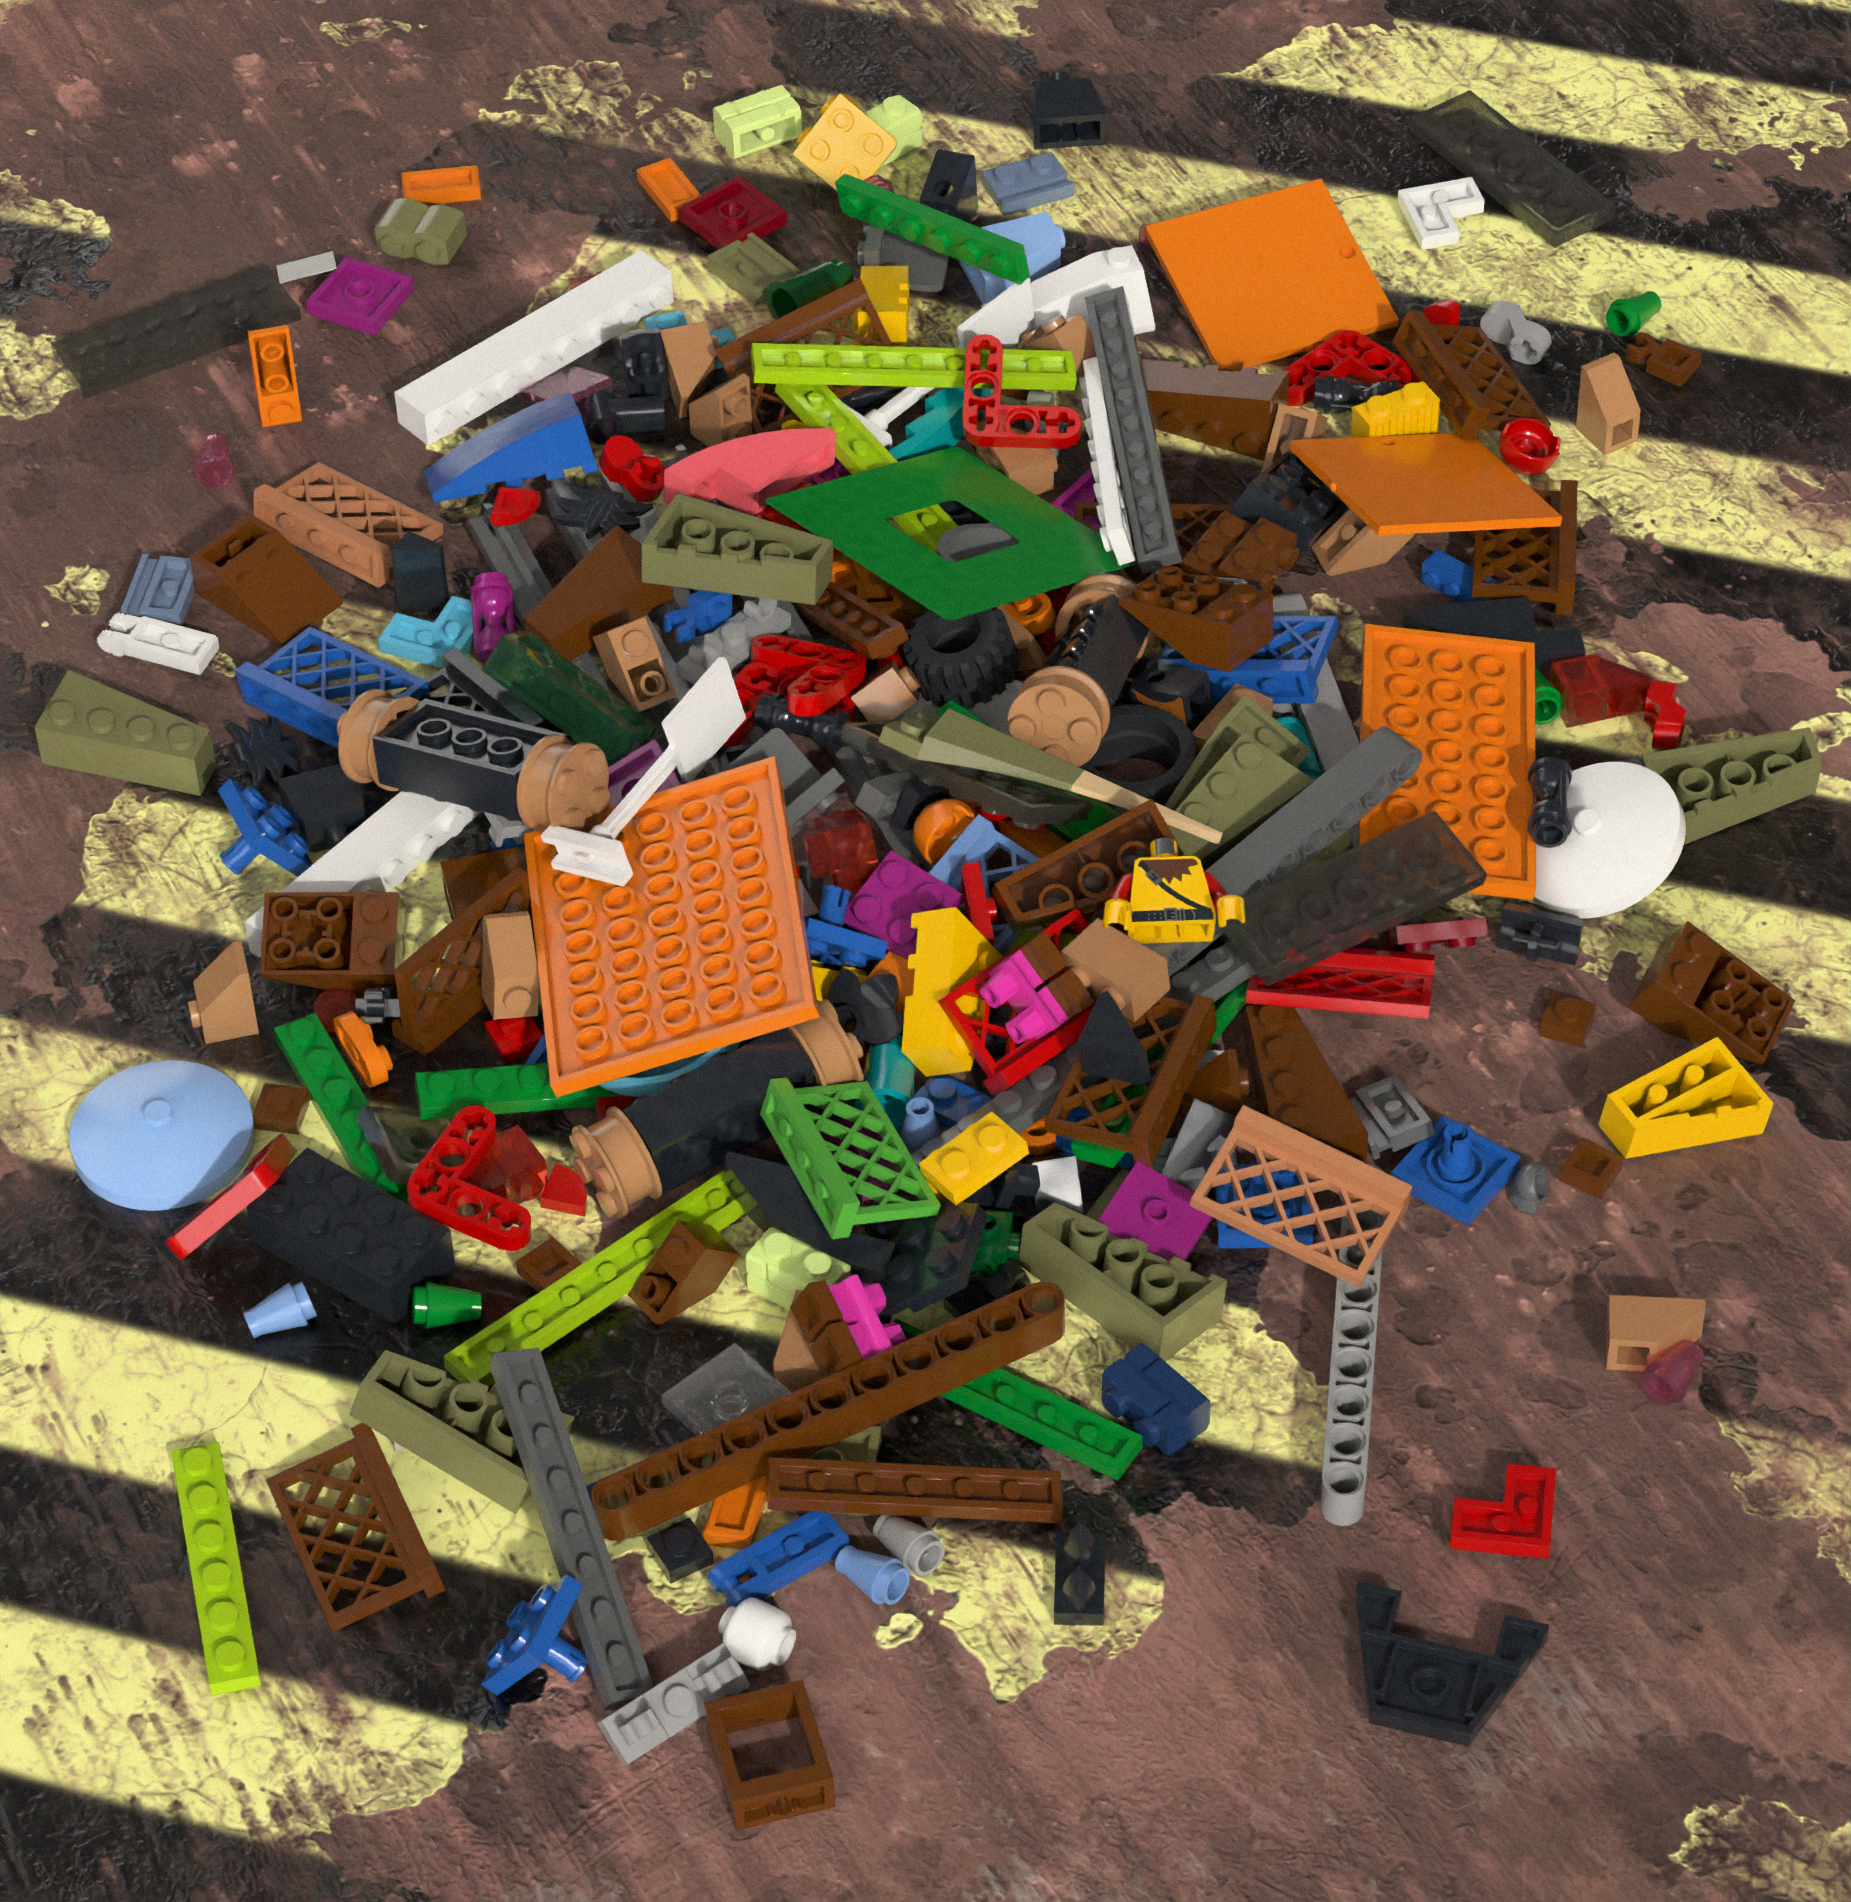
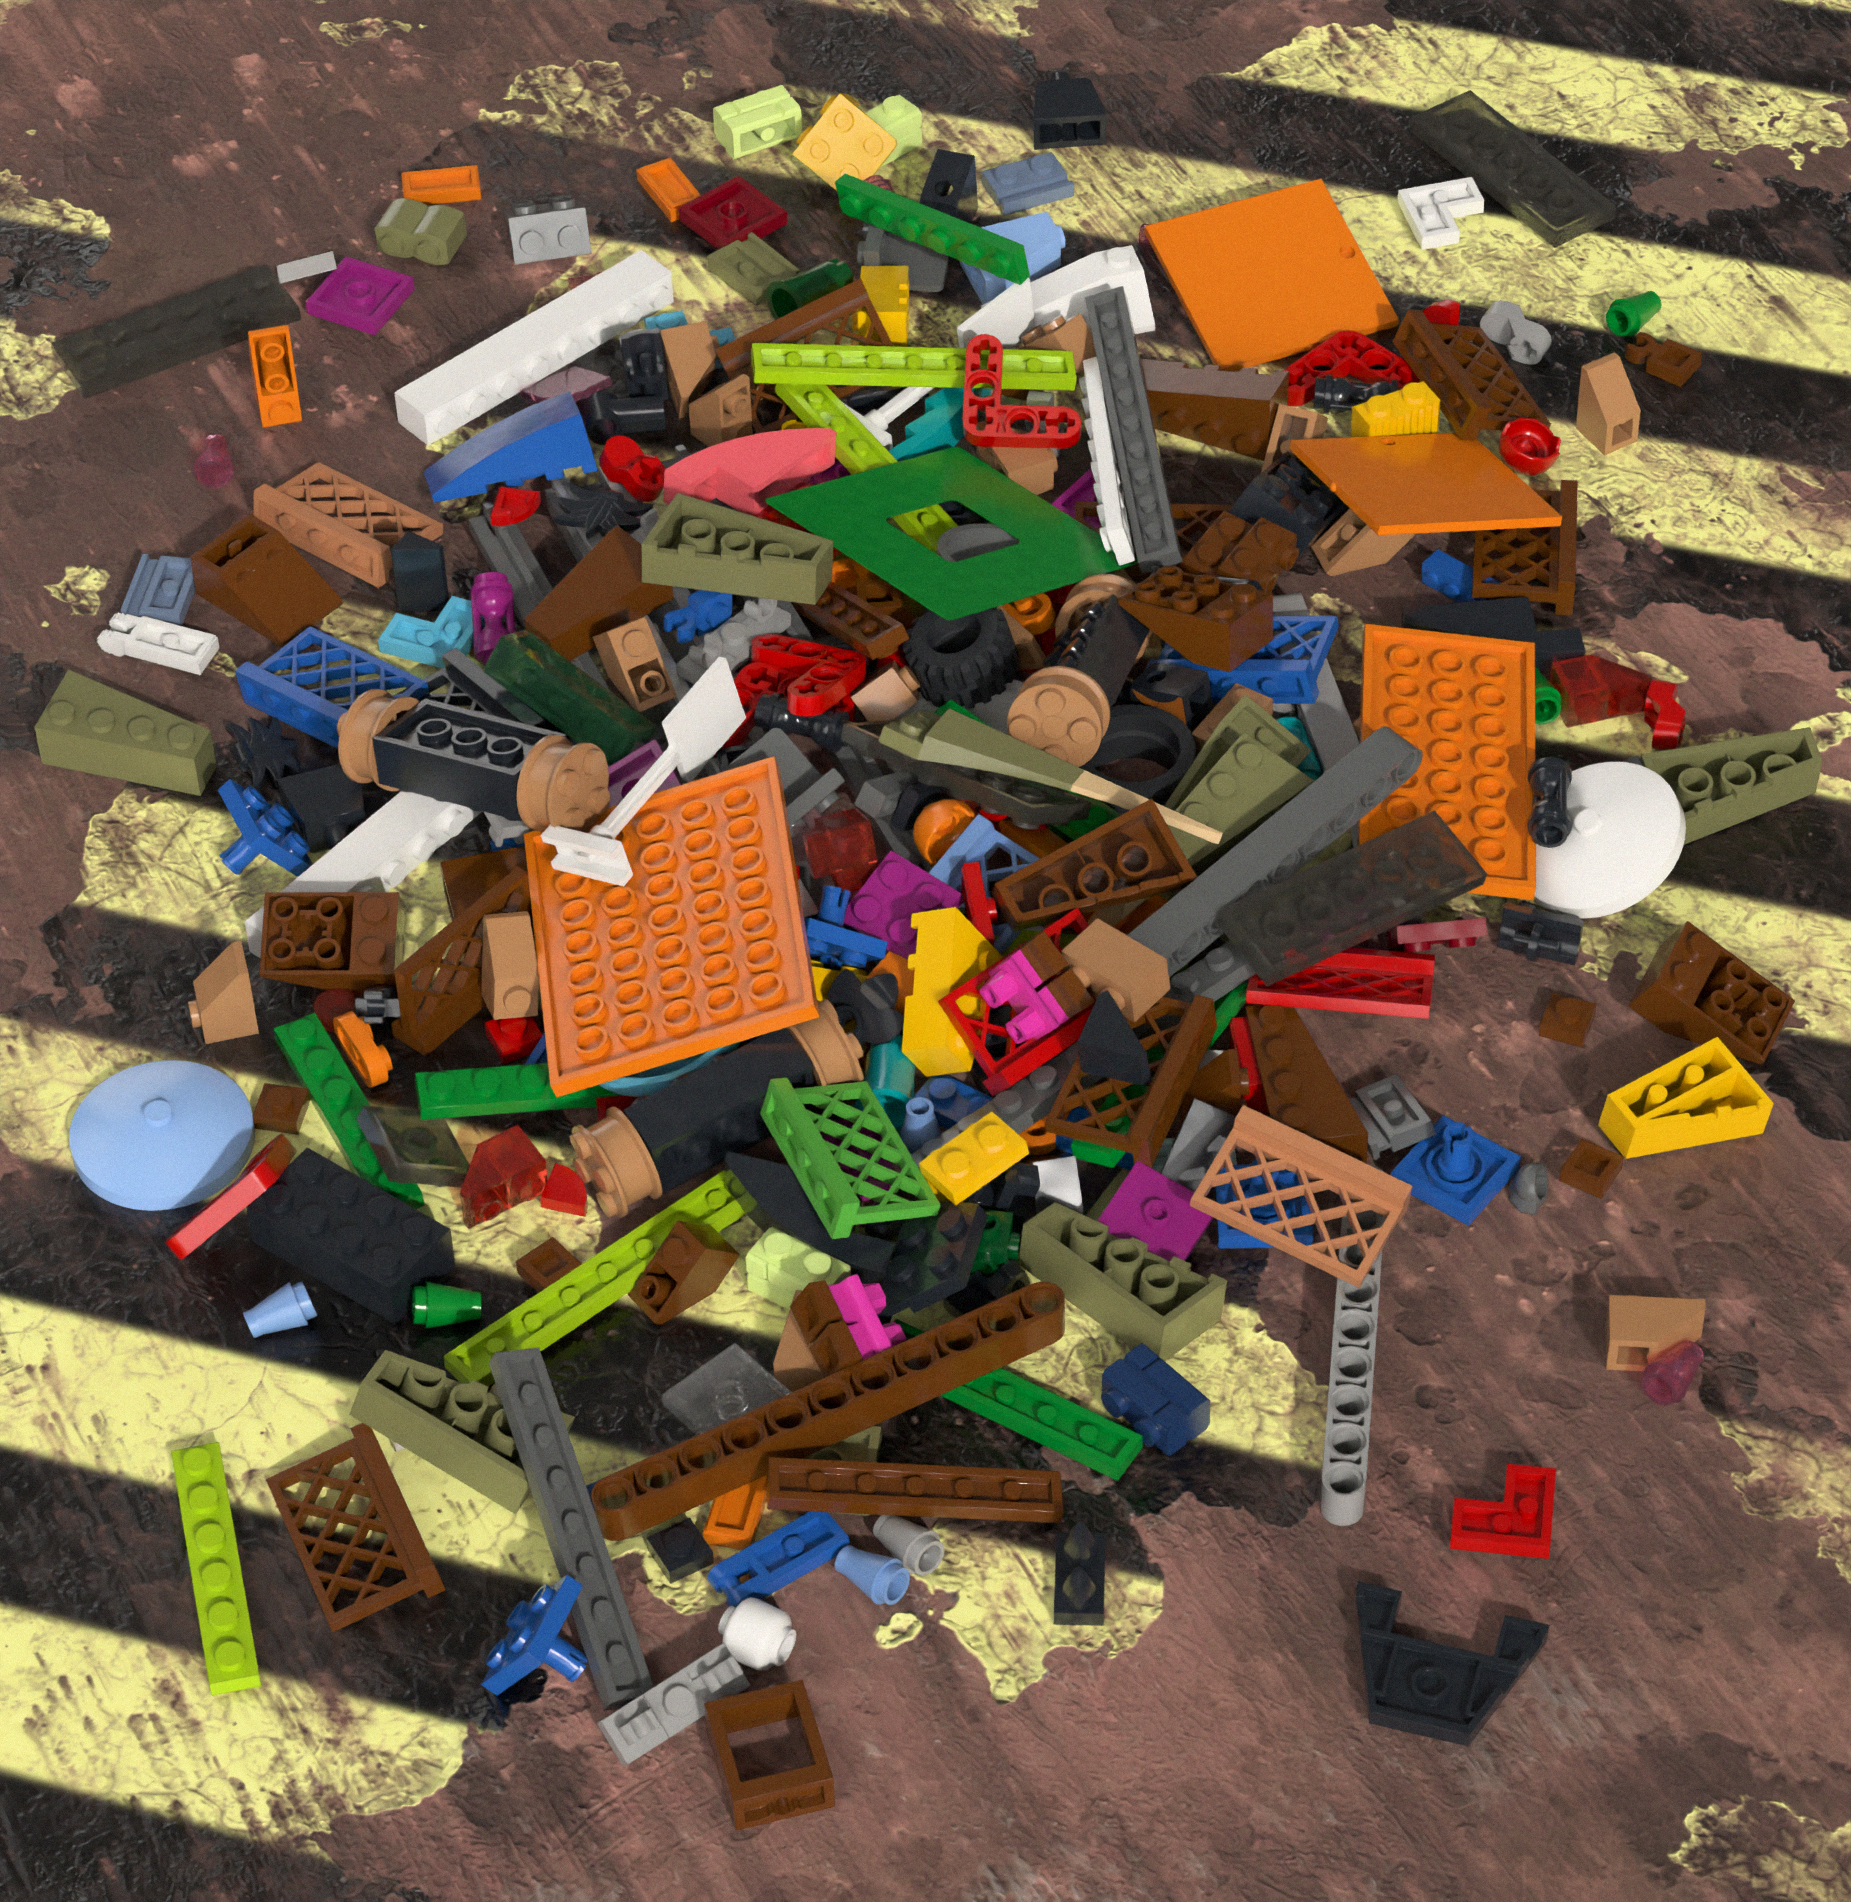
red beam [407,1106,532,1251] -> none
torso [1102,838,1246,944] -> none
none -> bracket [503,194,592,265]
none -> red tile [1228,1017,1261,1113]

